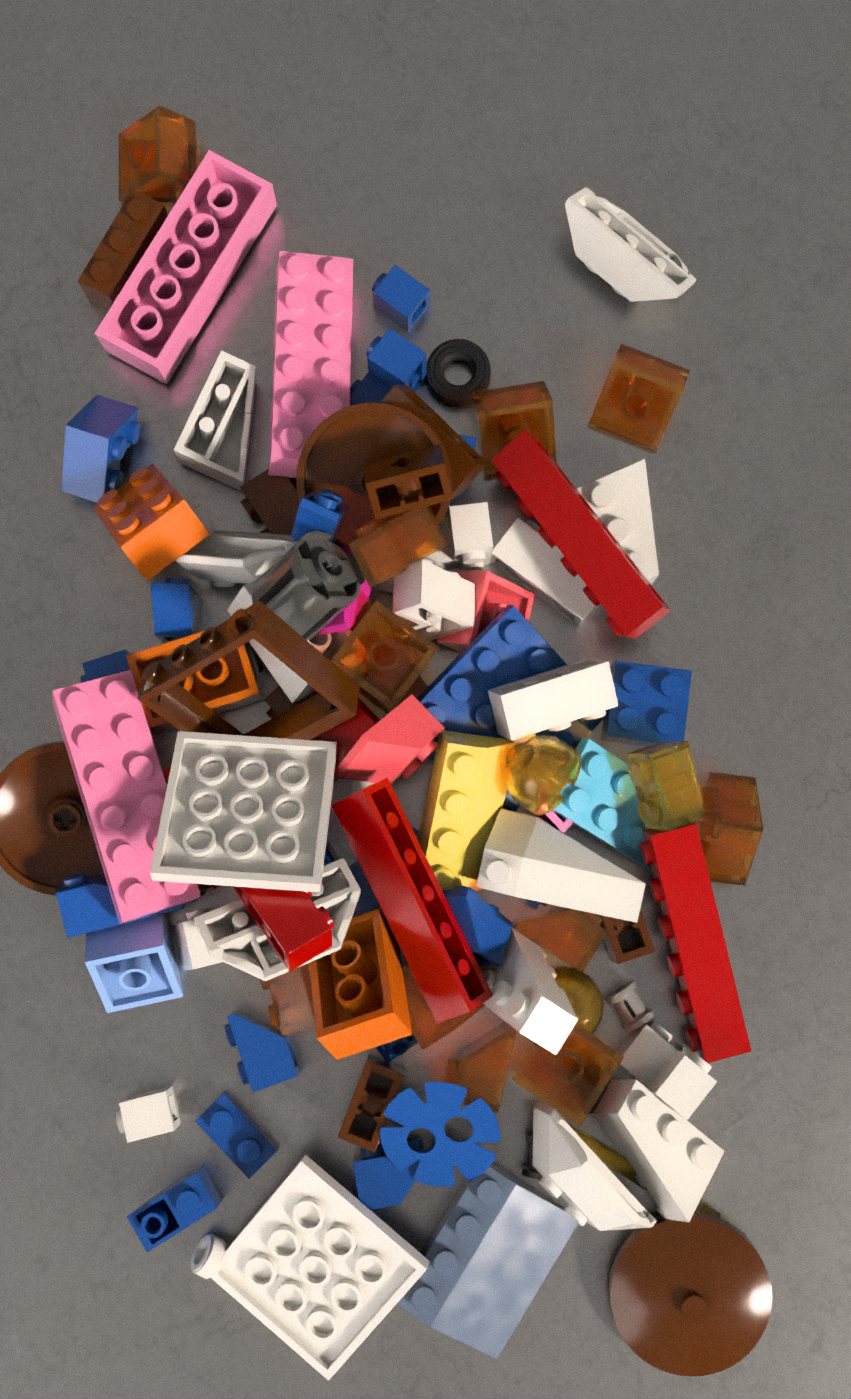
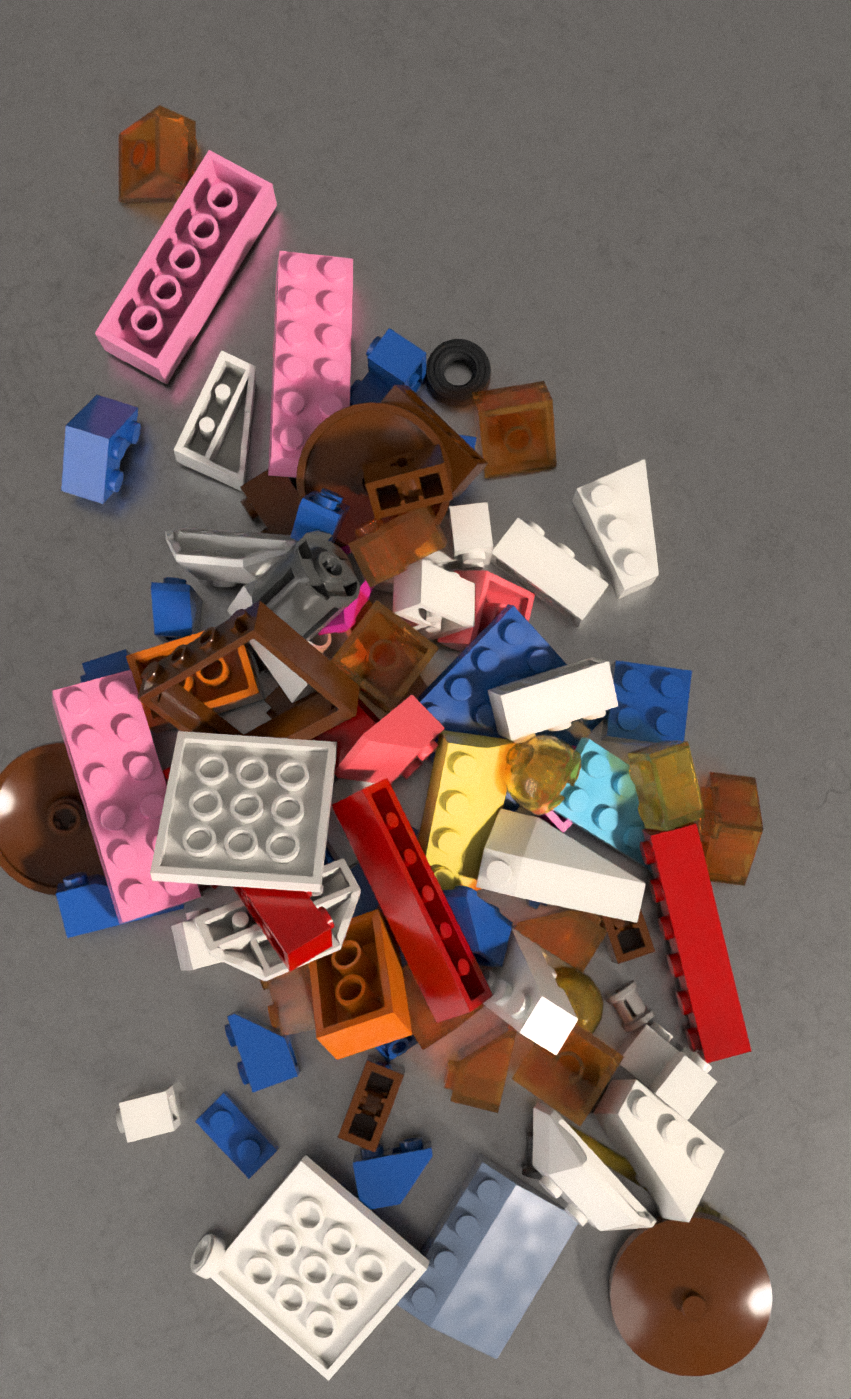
reddish brown brick [78,189,168,310] -> none
light blue slope [85,914,183,1013] -> none
orange brick [93,464,210,581] -> none
blue slope [127,1163,224,1252] -> none
blue brick [372,265,430,332] -> none
blue piece [380,1082,500,1187] -> none
red brick [491,429,671,639] -> none
white wedge [565,187,697,302] -> none
clear orange slope [589,343,690,451] -> none

